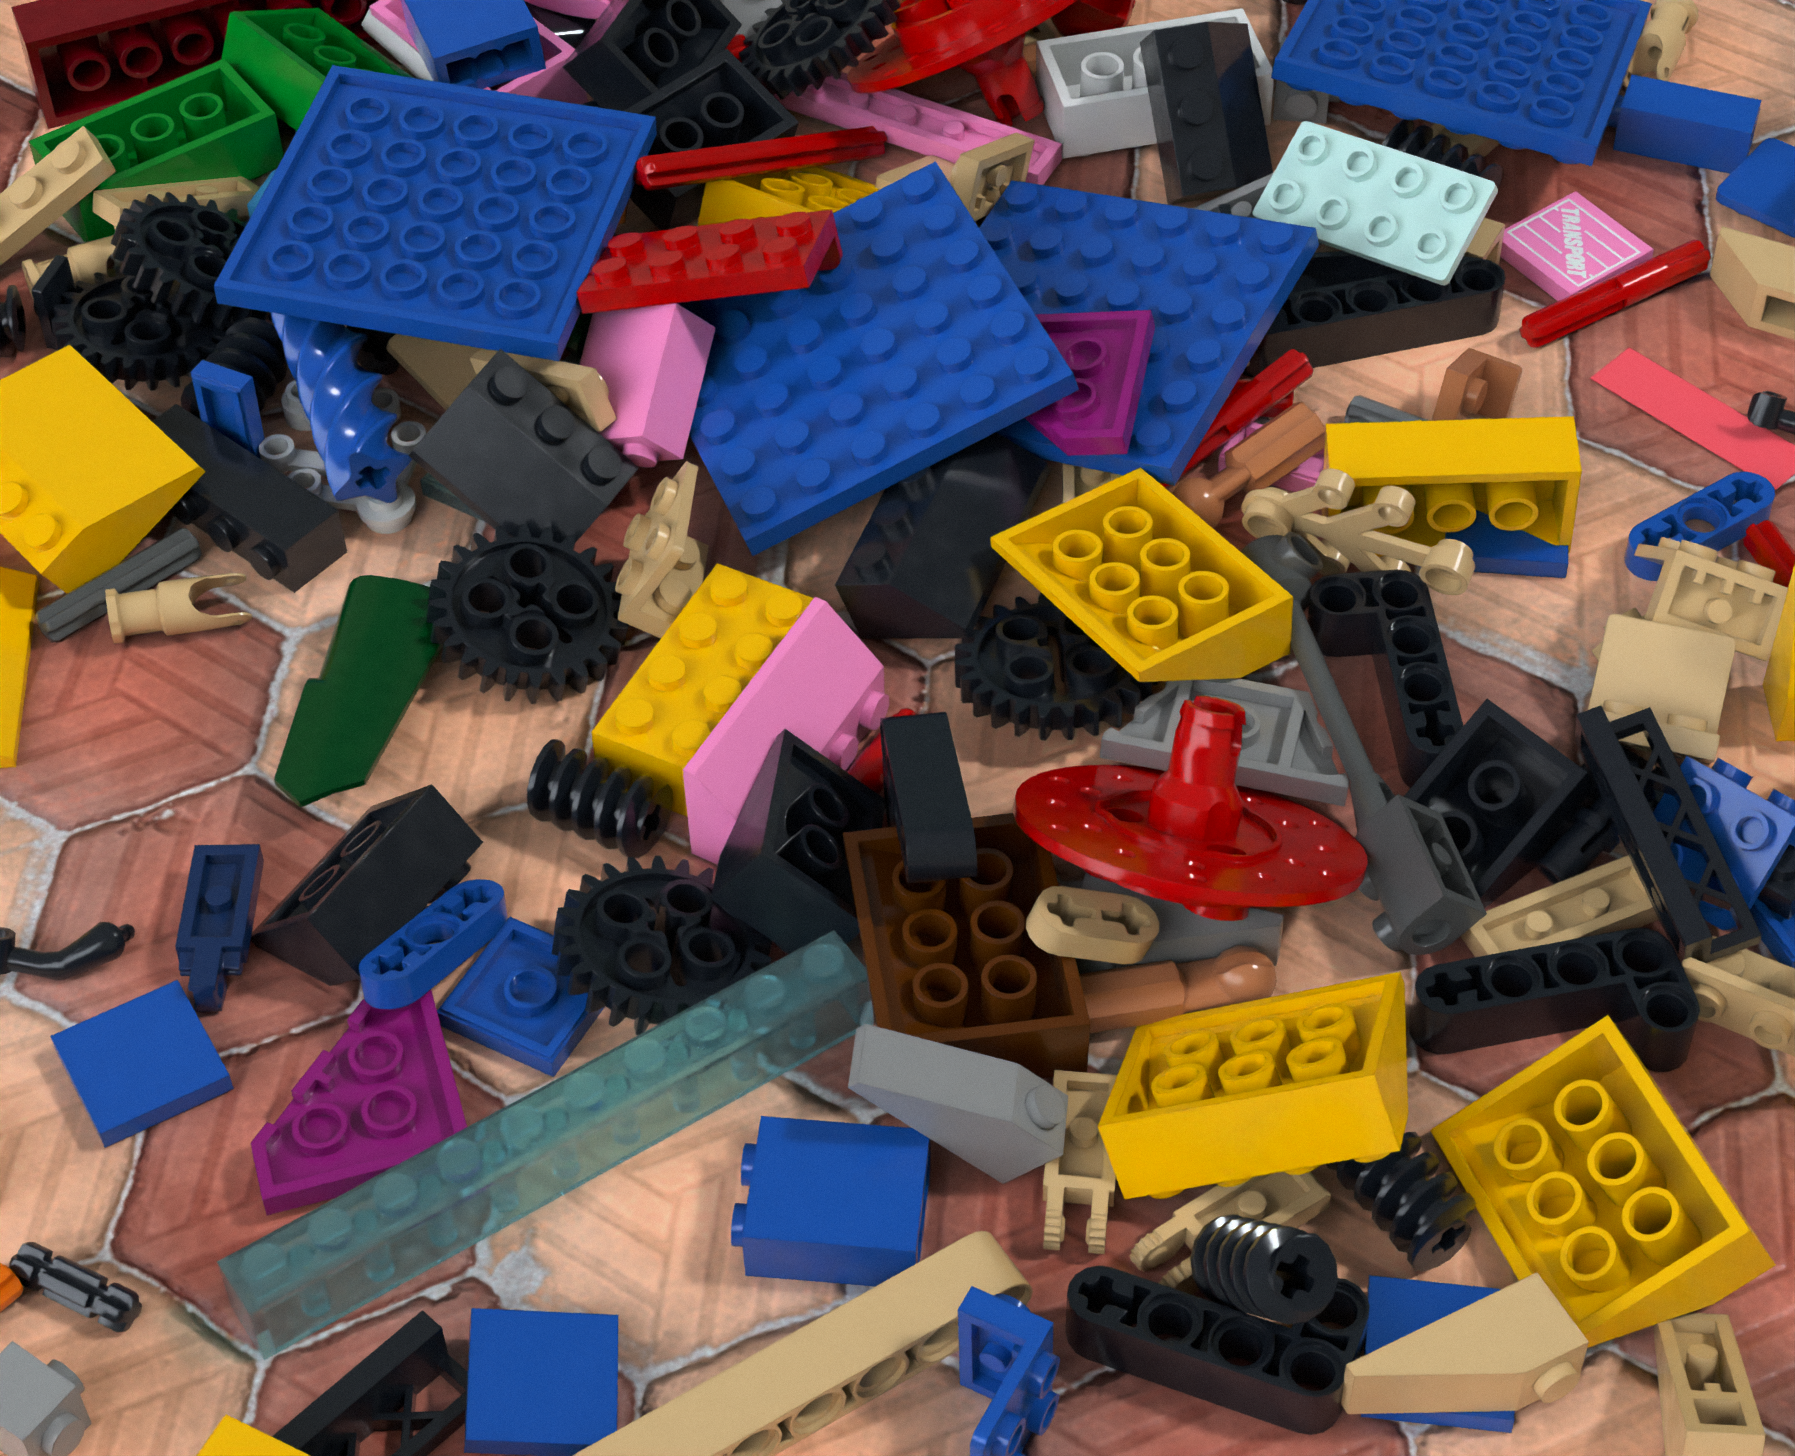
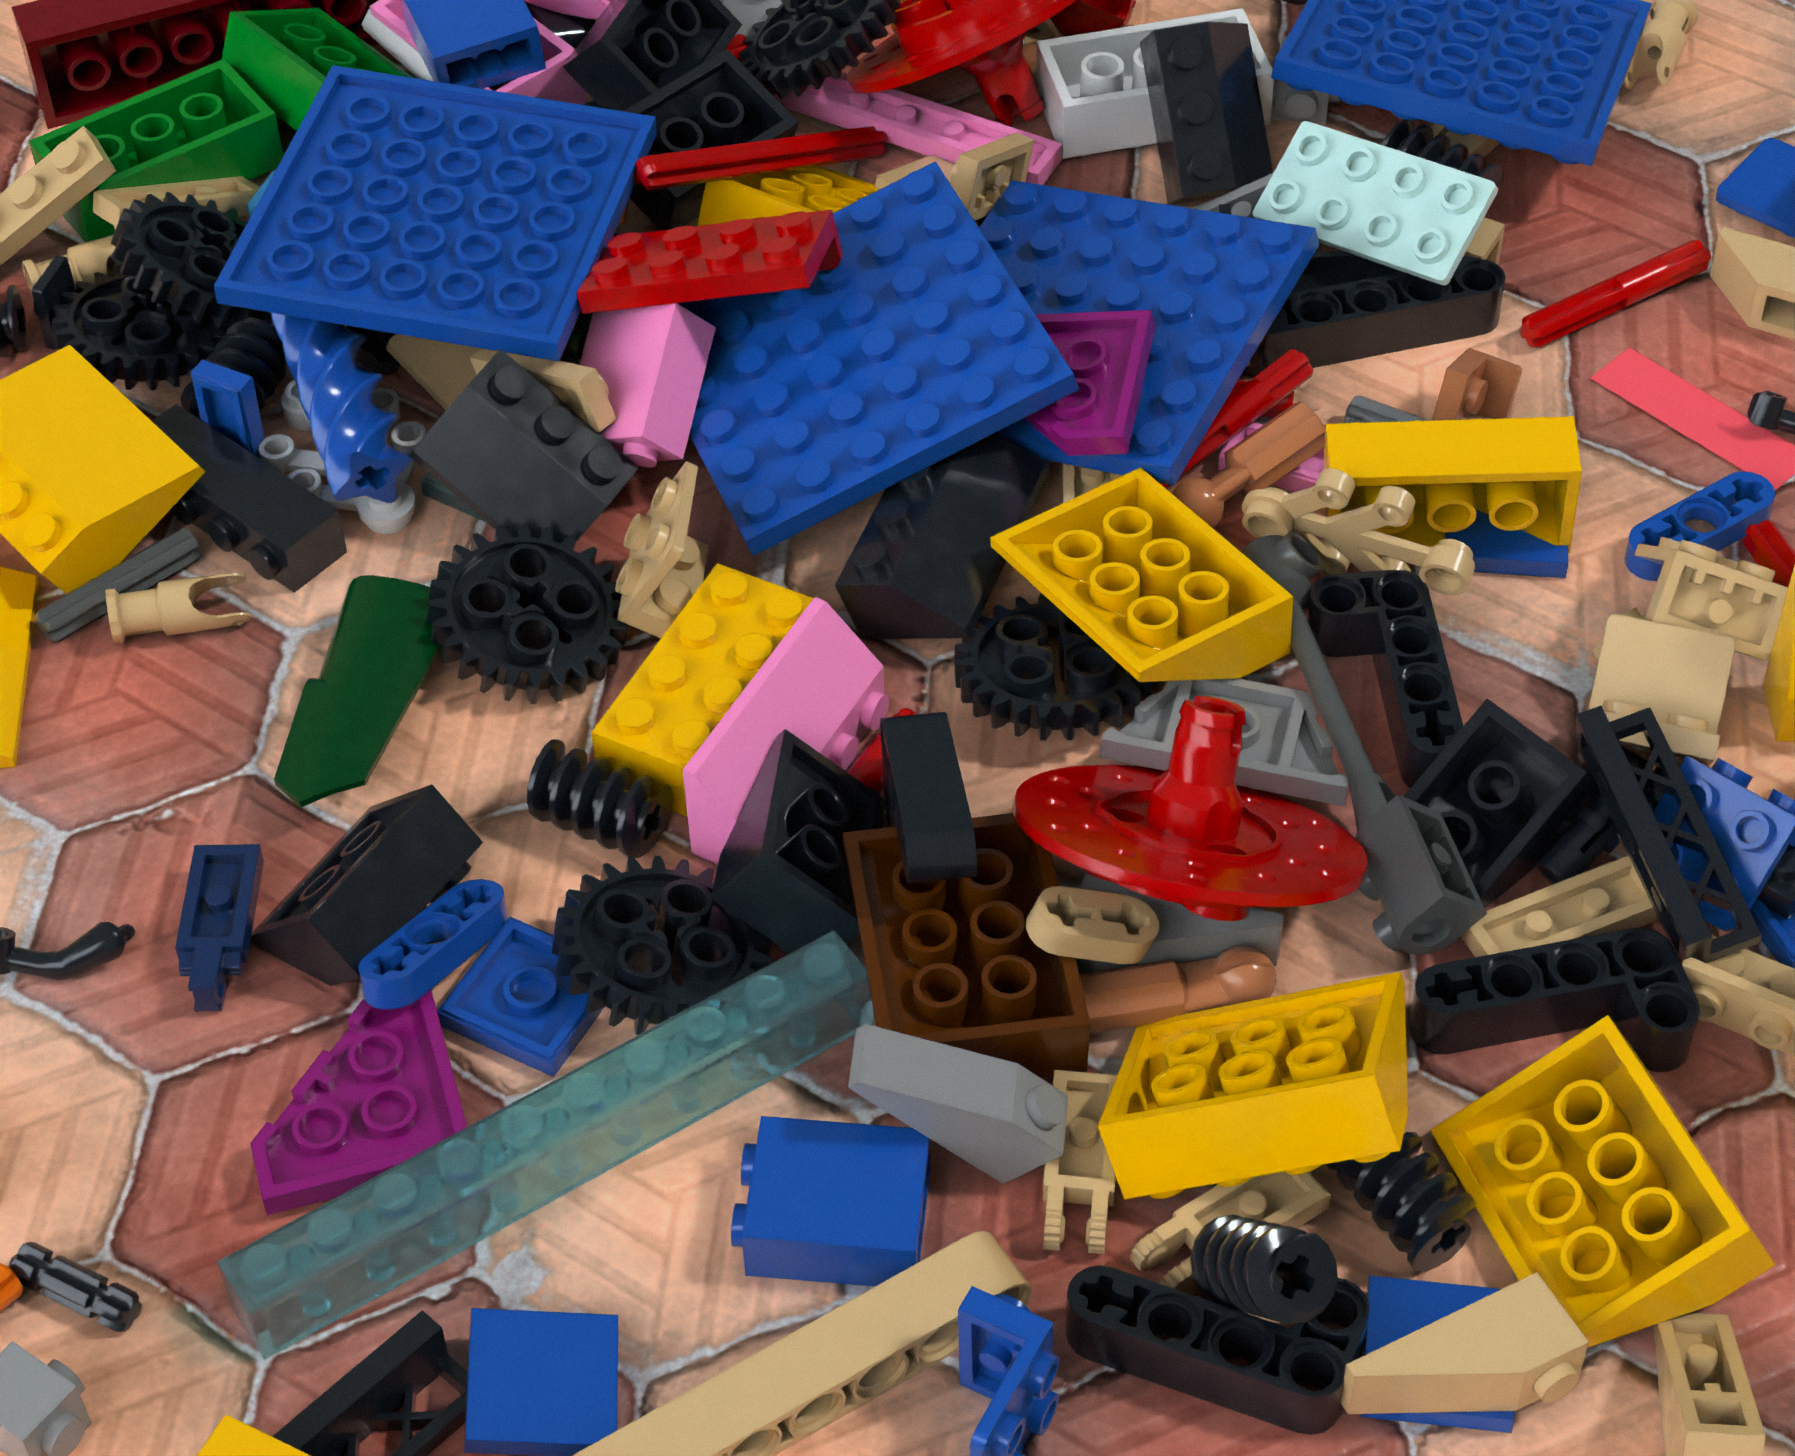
blue tile [50,980,234,1148] -> none
bright pink tile [1500,191,1654,301] -> none
blue brick [1607,74,1762,174] -> none

